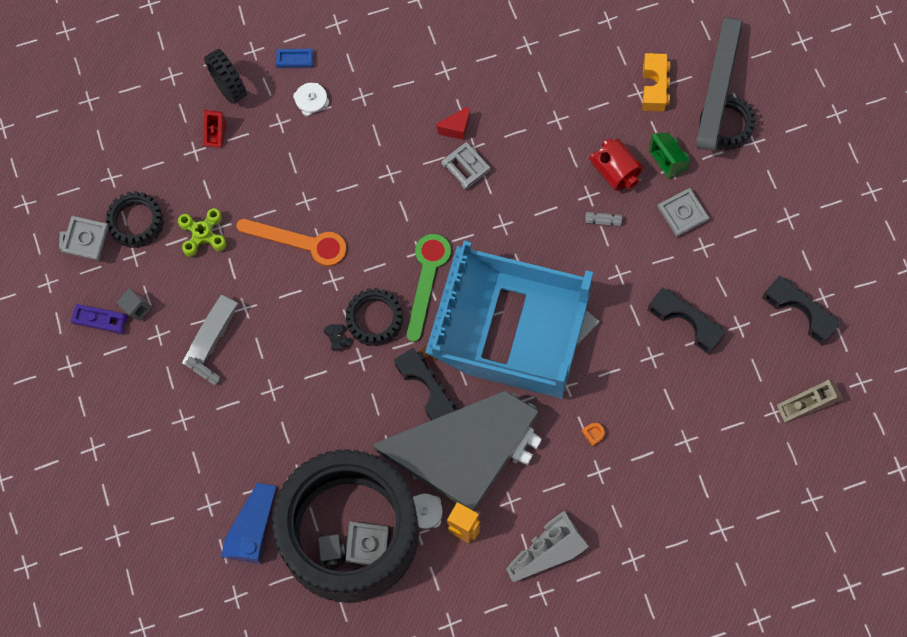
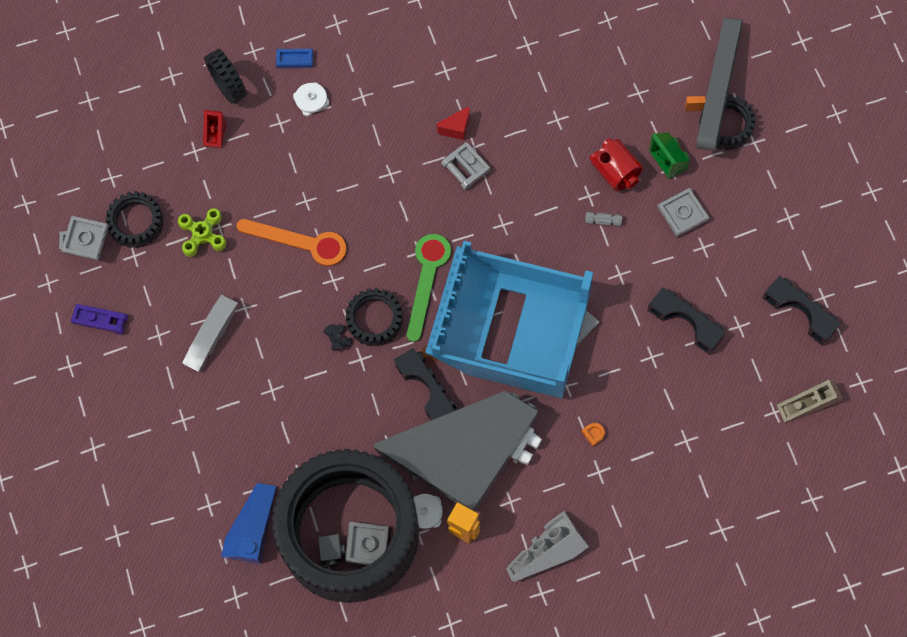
dark grey brick [117,288,152,321] -> none
light grey axle [185,357,220,385] -> none
light orange arch [642,53,670,112] -> none
none -> orange tile [685,96,706,111]

